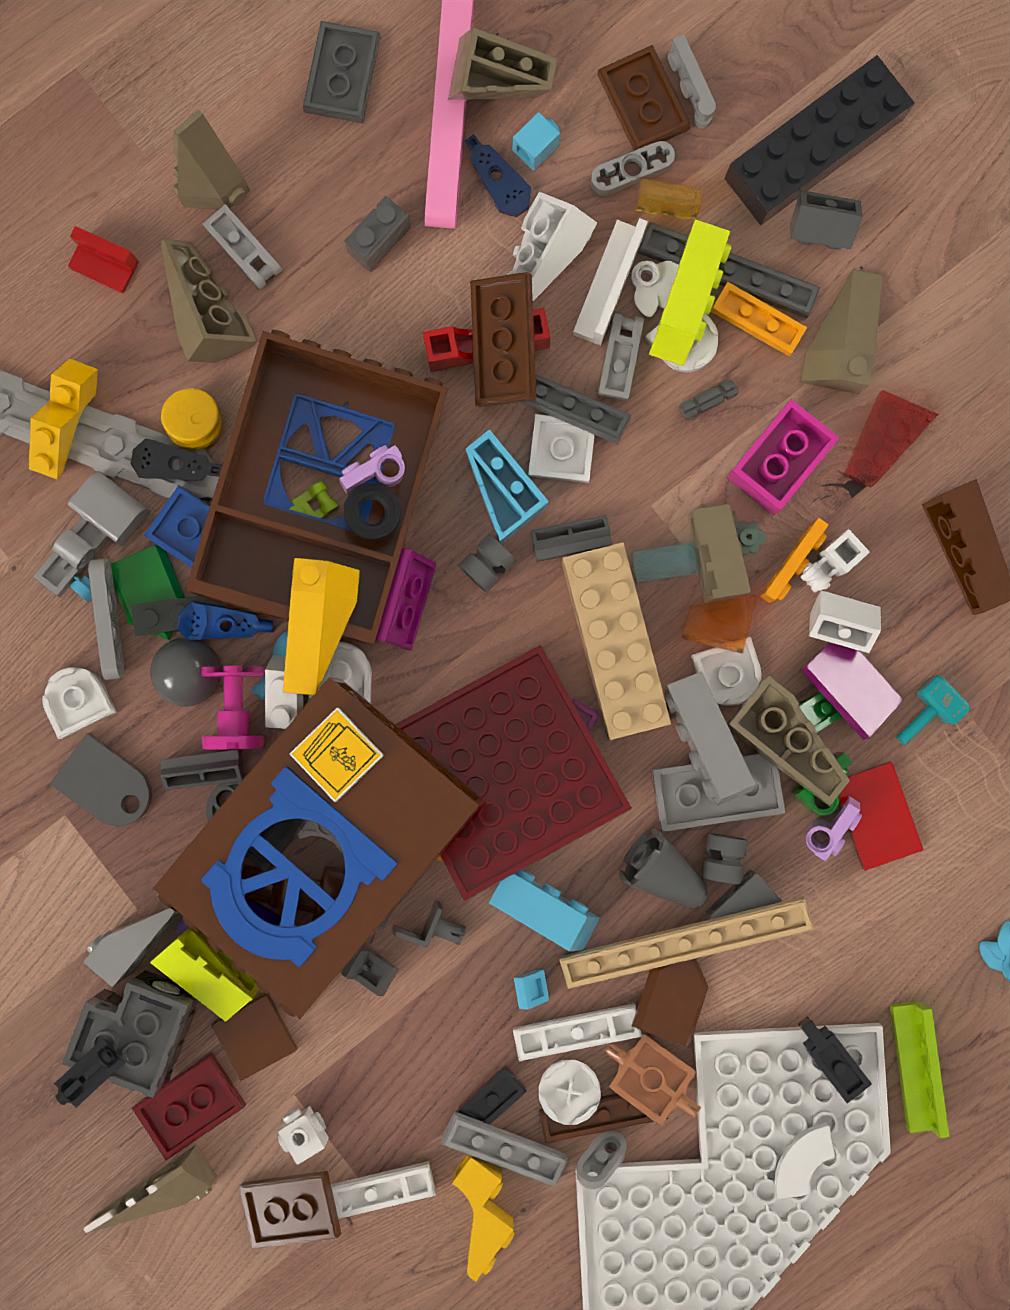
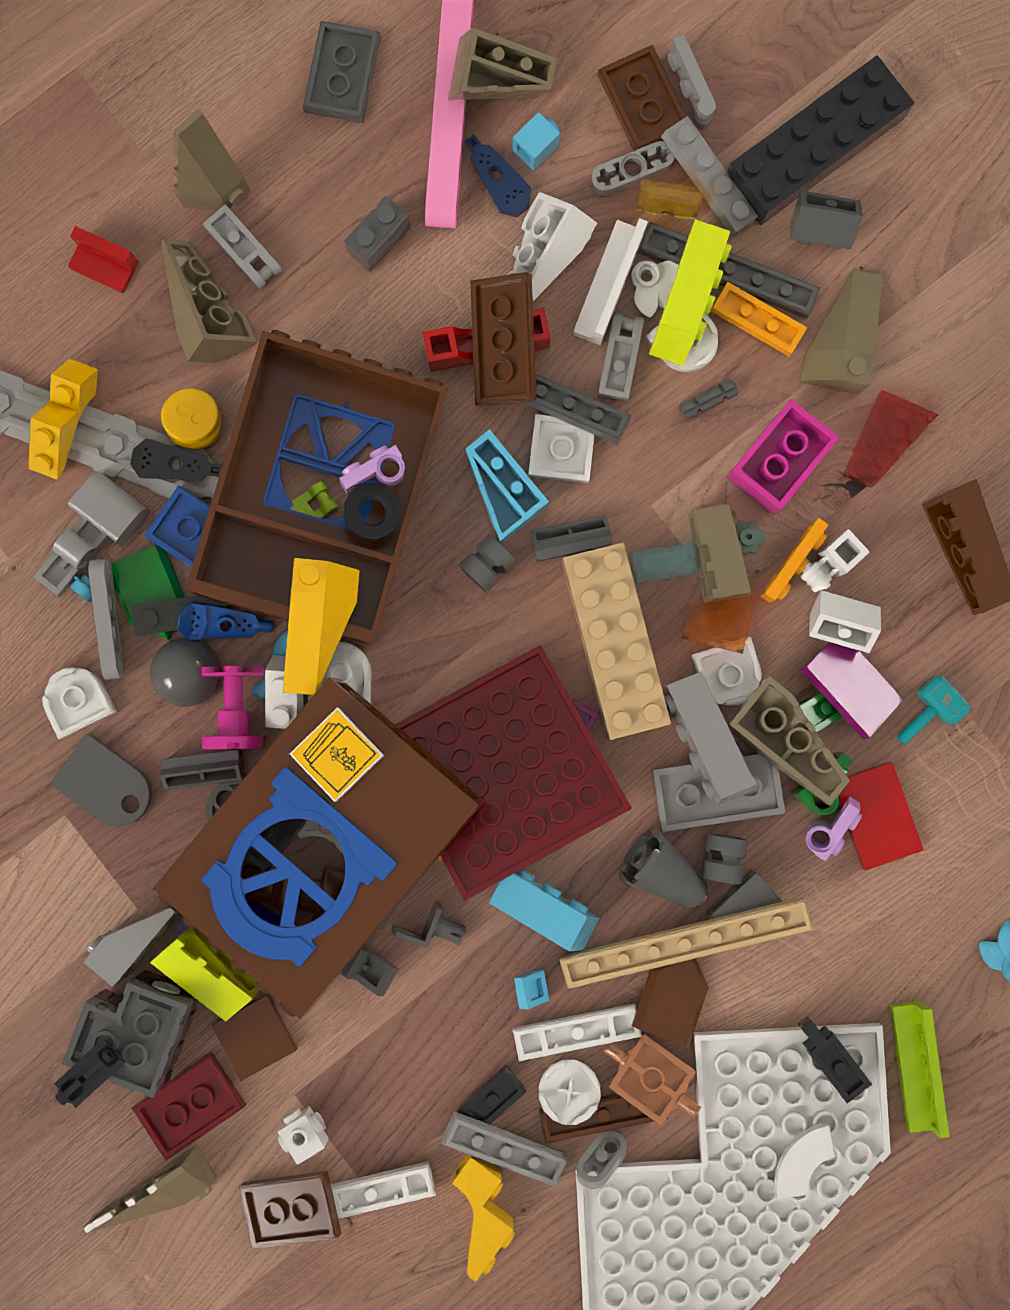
magenta tile [376,548,436,651] -> none
none -> light grey plate [661,116,758,237]

